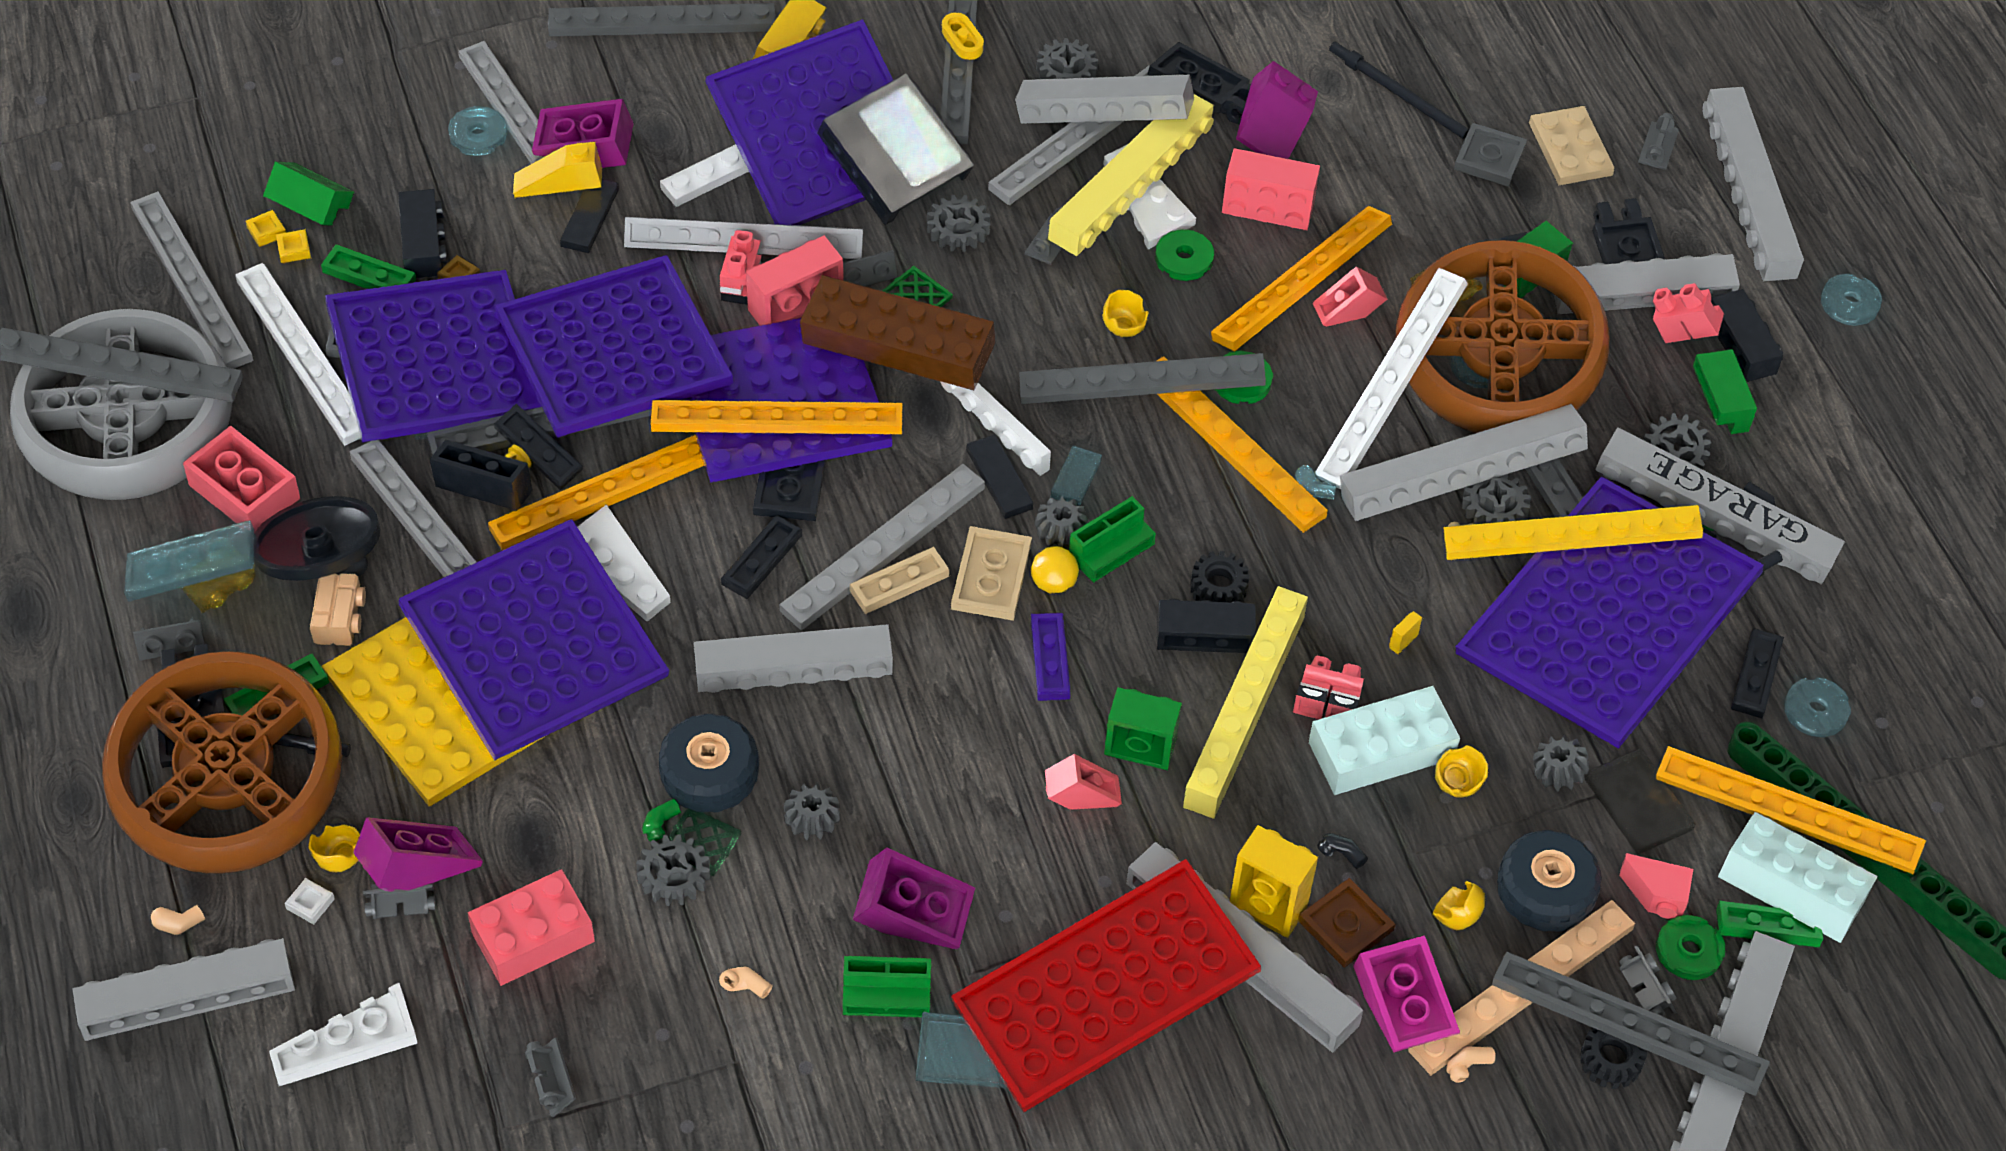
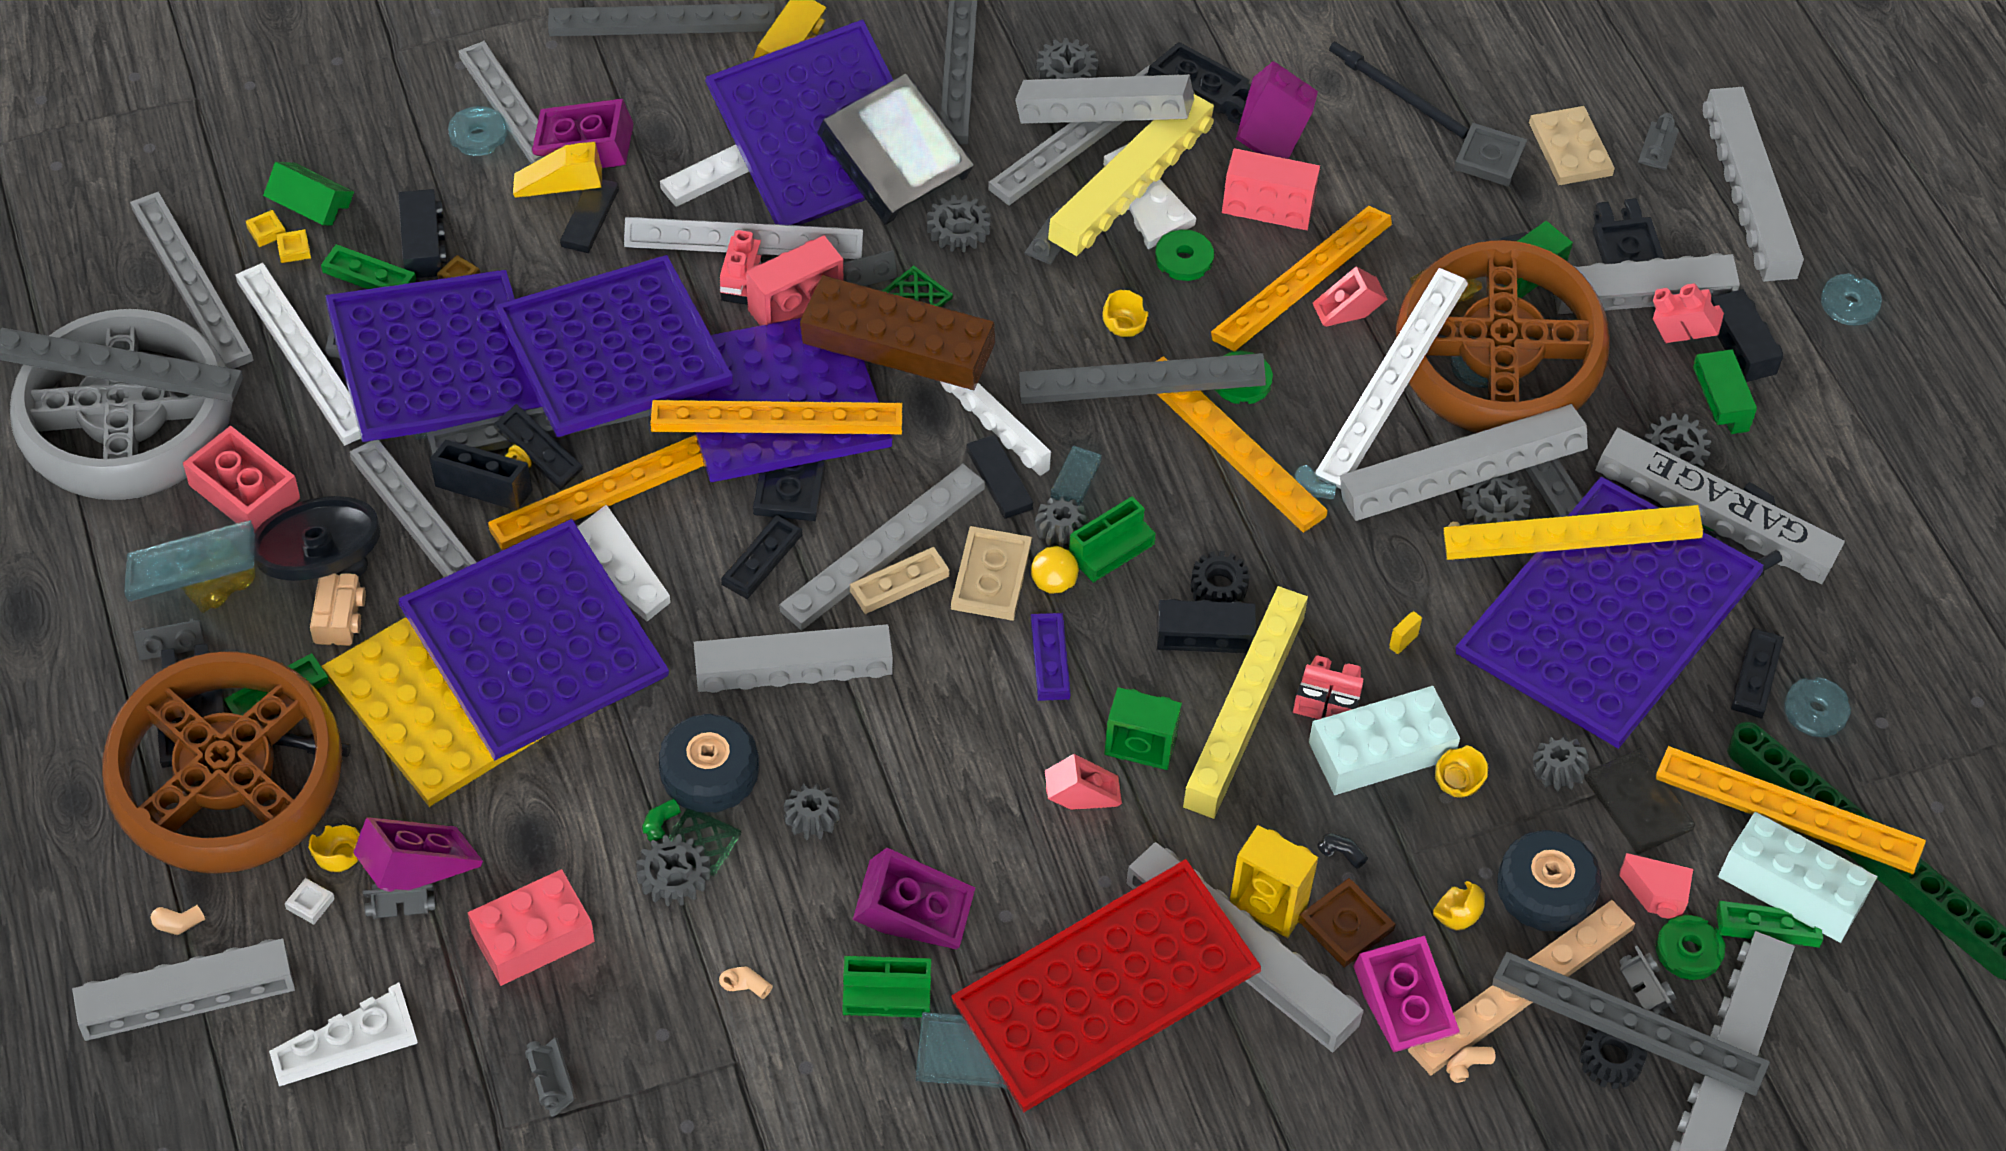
yellow plate [942,13,984,60] -> none

